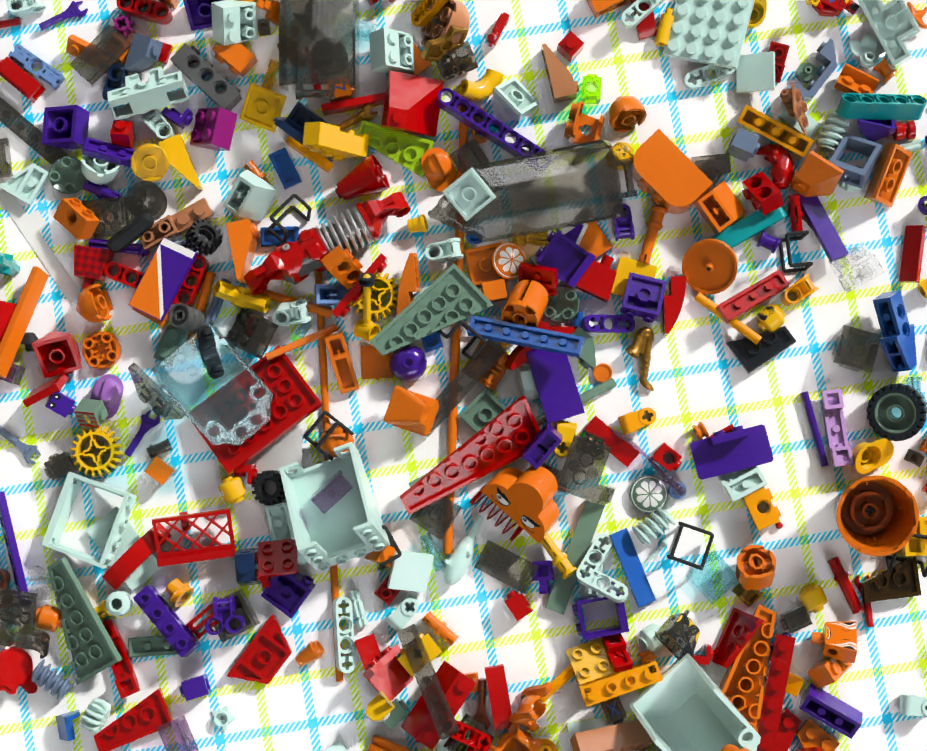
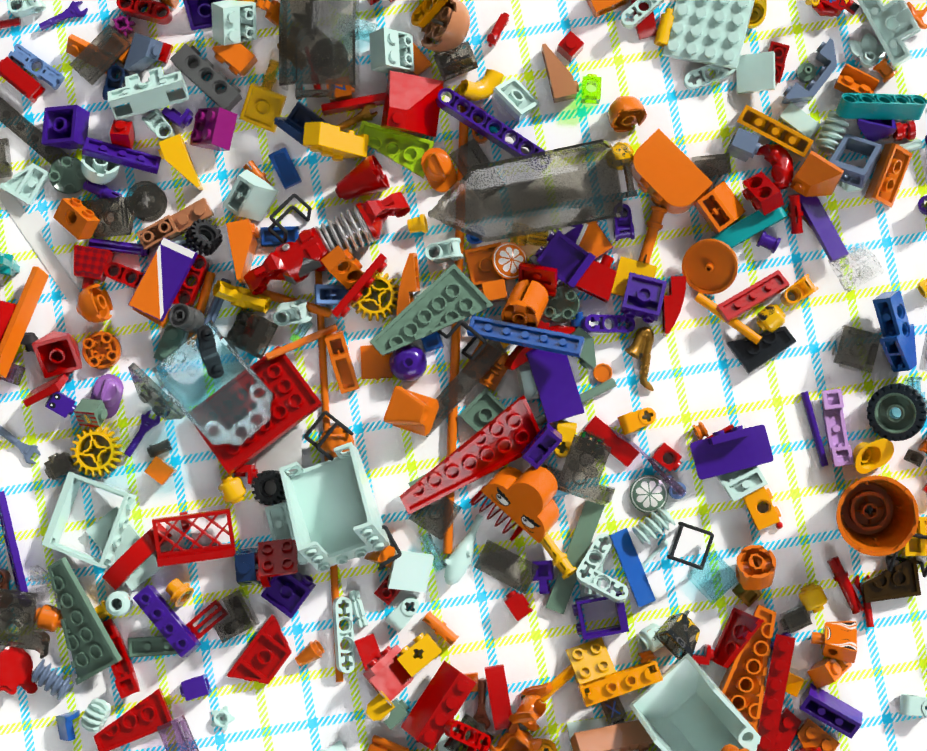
black piece [107,213,154,253] -> none
yellow tile [131,143,170,182] -> none
dark purple piece [205,595,246,635] -> none
clear smoke piece [257,19,271,36] -> none
light orange beam [284,135,334,173] -> none
panel [311,470,353,514] -> none
yellow piece [354,273,381,342] -> none
clear smoke tile [397,624,460,740] -> none
pearl gold tile [421,25,469,61] -> none
light aqua tile [442,167,496,222] -> none
orange piece [563,101,605,146] -> none
red slope [601,633,633,673] -> none
black piece [779,230,813,273] -> none
nougat hinge [780,82,809,135] -> none
red tile [899,225,926,283] -> none

